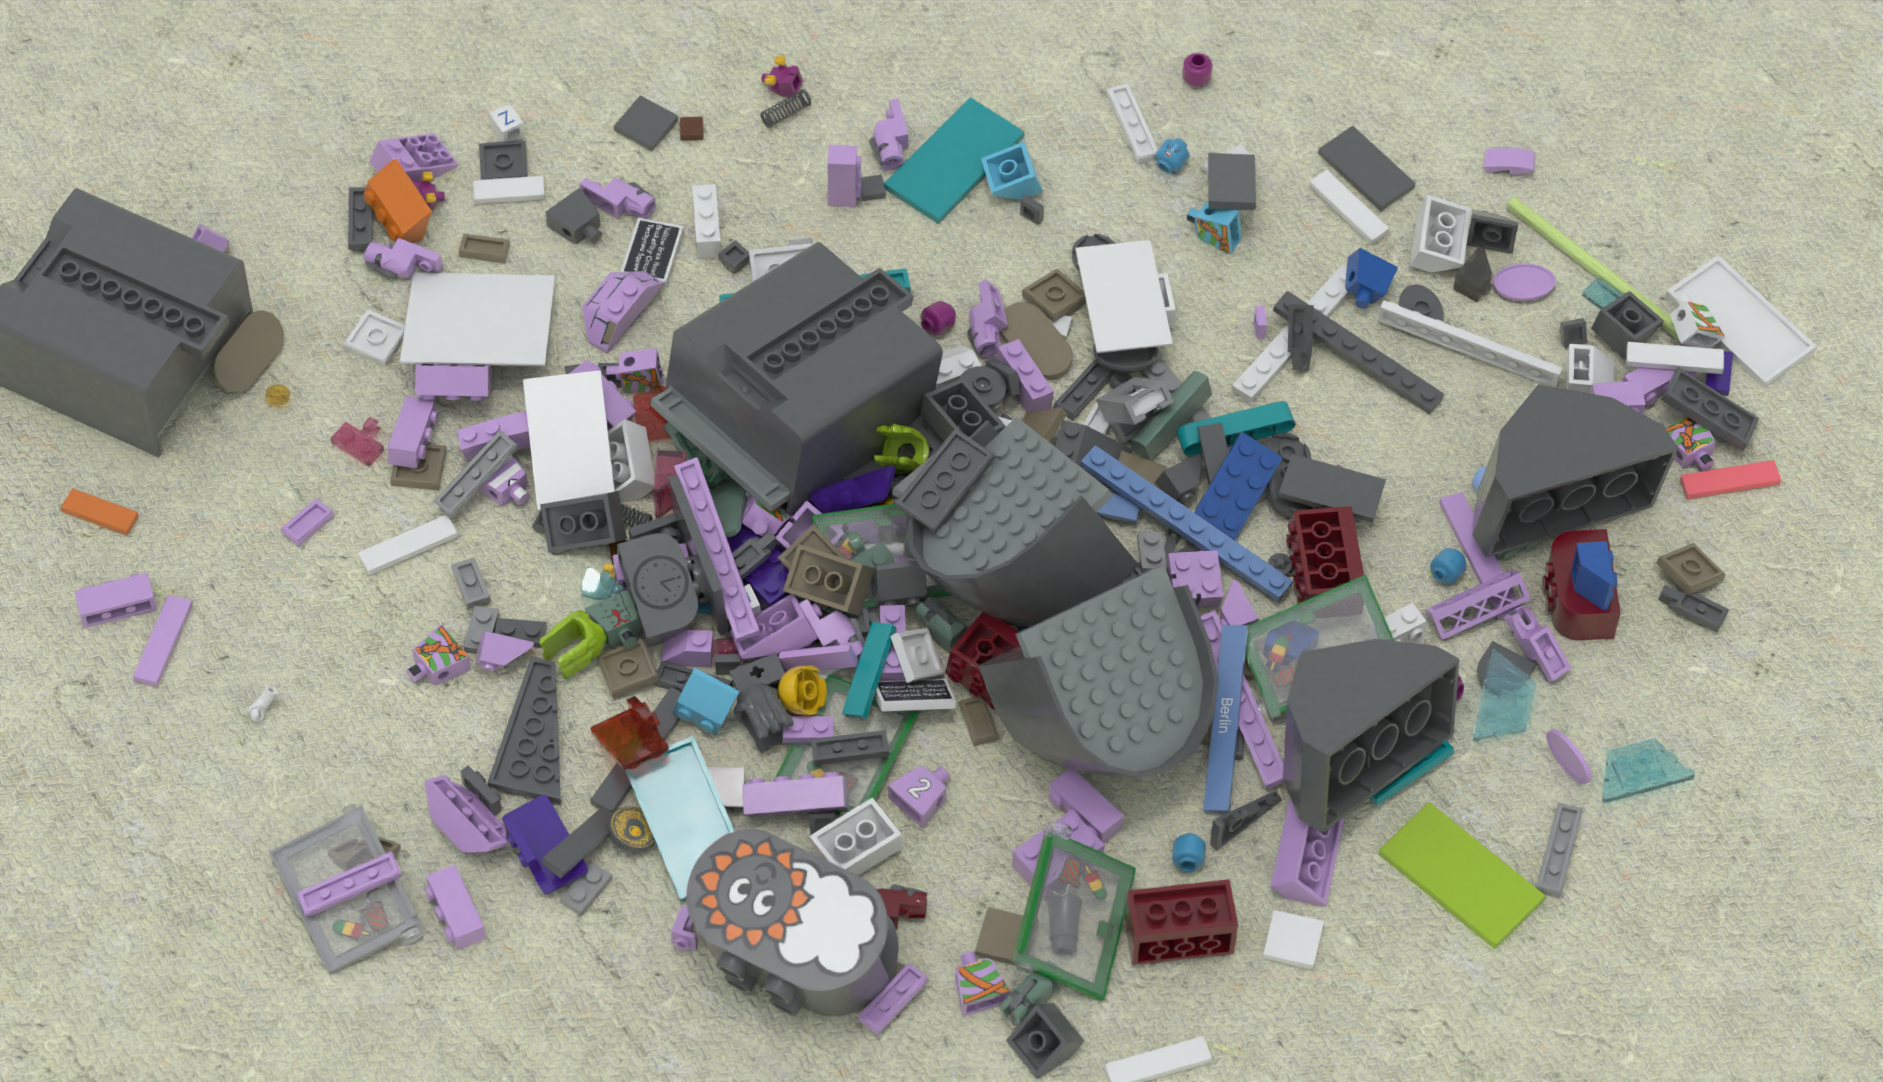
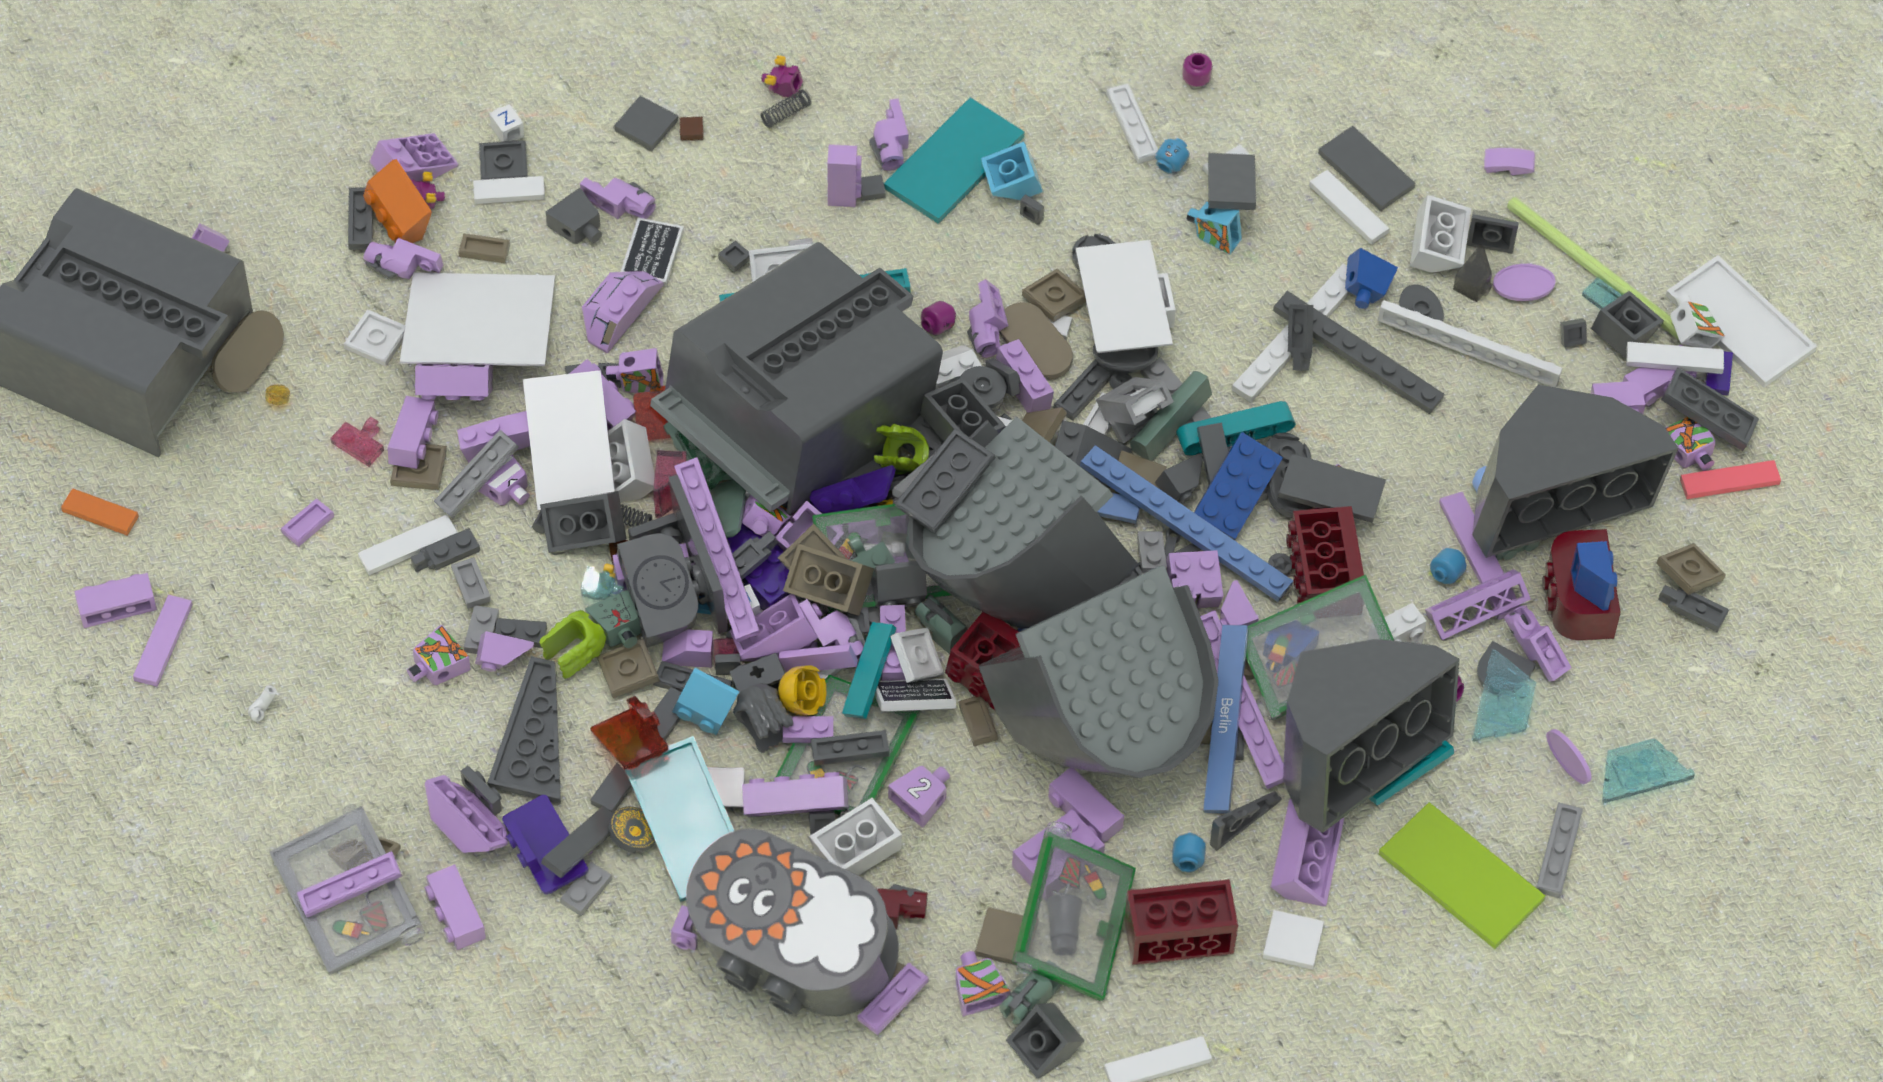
white brick [692,184,721,259] -> none
lavender tile [1254,305,1267,339] -> none
white slope [1565,344,1614,393] -> none
none -> dark grey hinge [411,528,480,572]

